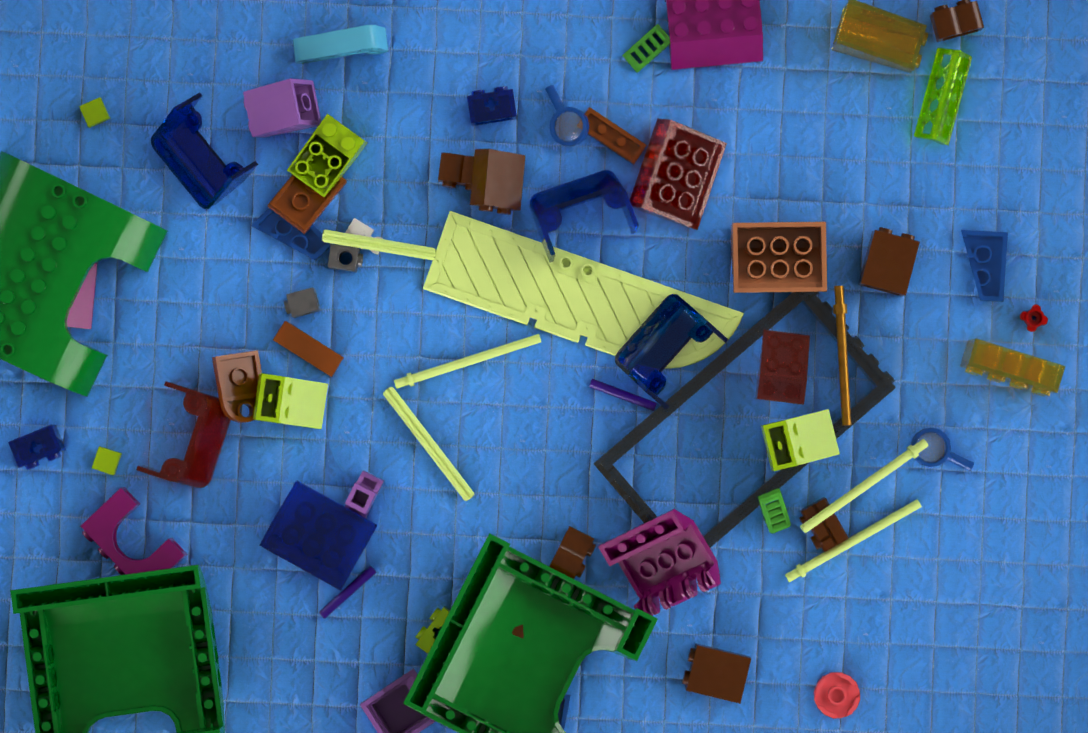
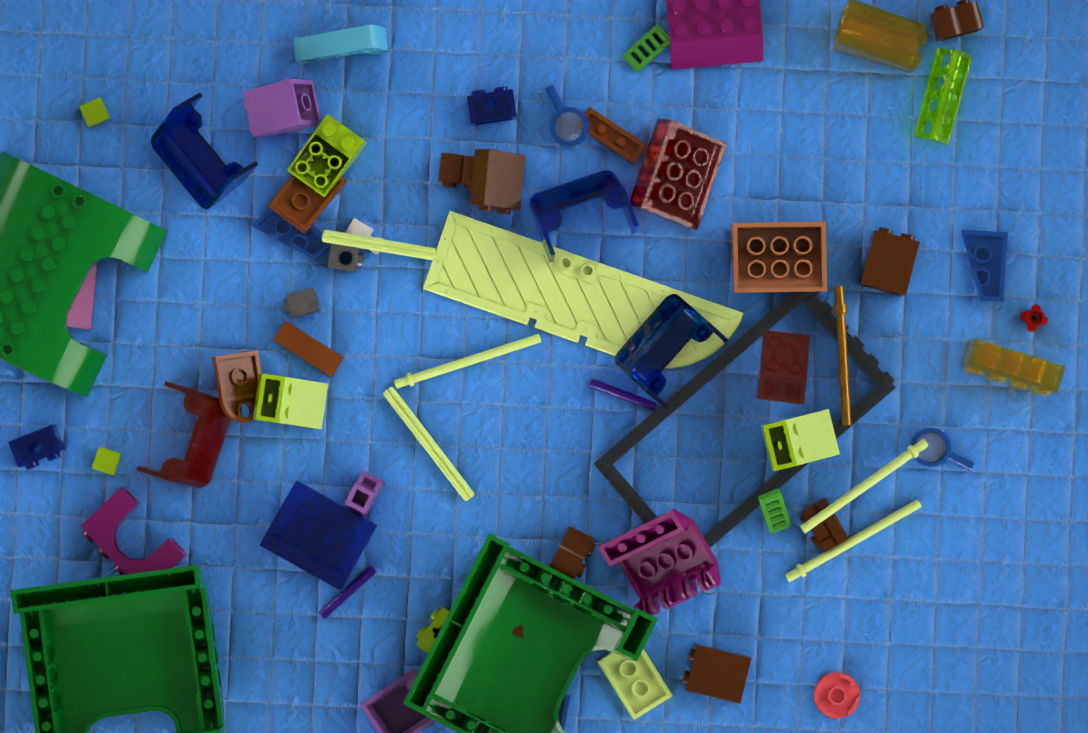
none -> yellowish green tile [597,649,673,720]

